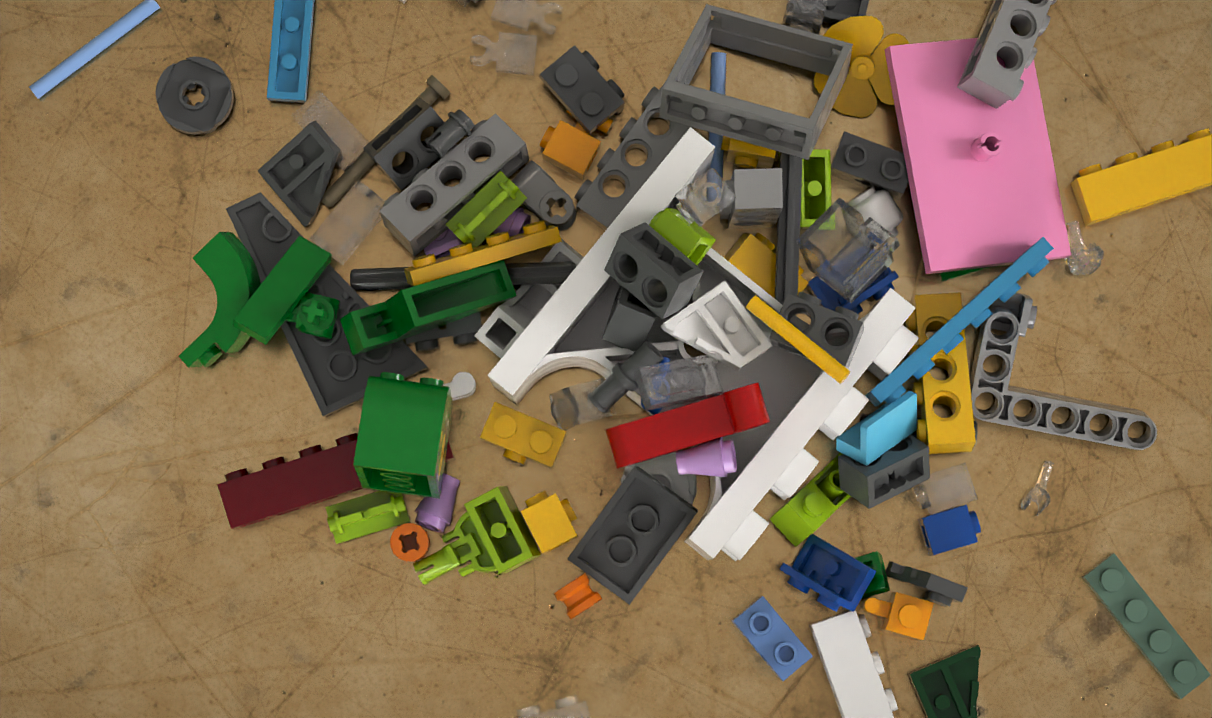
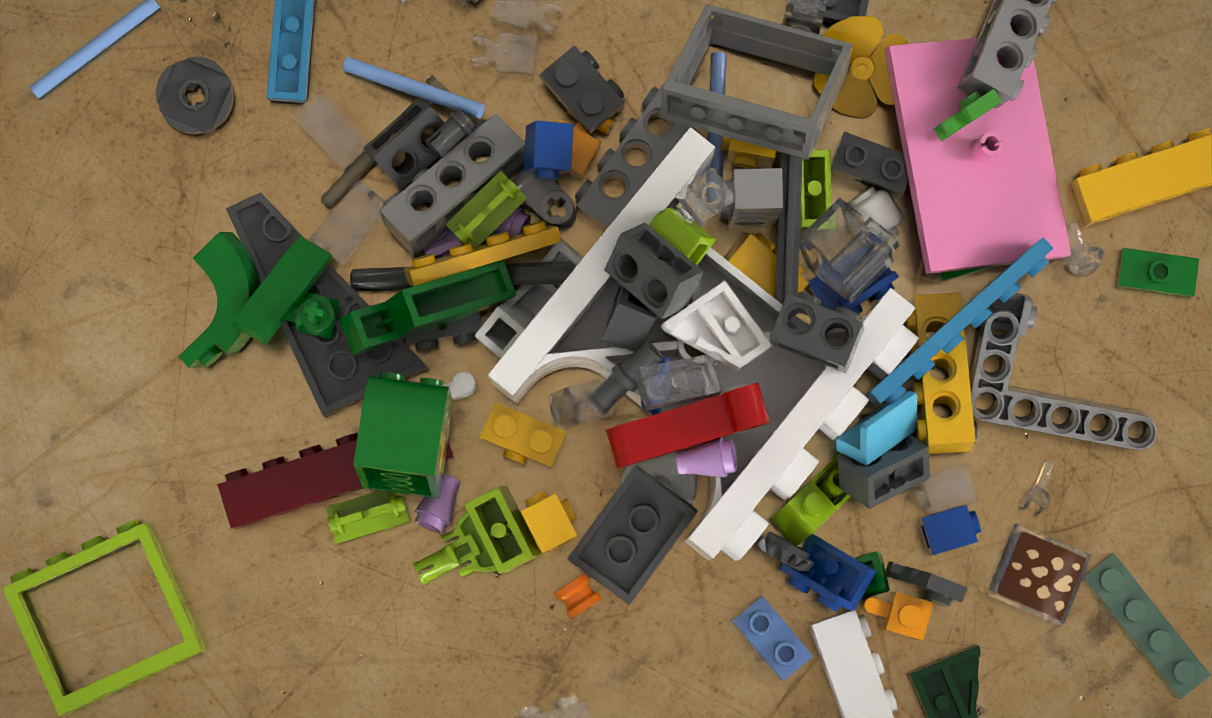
dark grey wing [258,120,340,227] -> none
orange wheel [390,523,430,562] -> none
yellow bar [746,295,851,384] -> none
none -> lime window [2,519,207,716]
none -> light blue bar [343,57,485,119]
none -> blue brick [523,120,574,181]
none -> dark grey gear [755,531,814,572]
none -> bright green plate [933,89,1002,142]
none -> slope [986,523,1092,627]
none -> green plate [1116,248,1199,298]

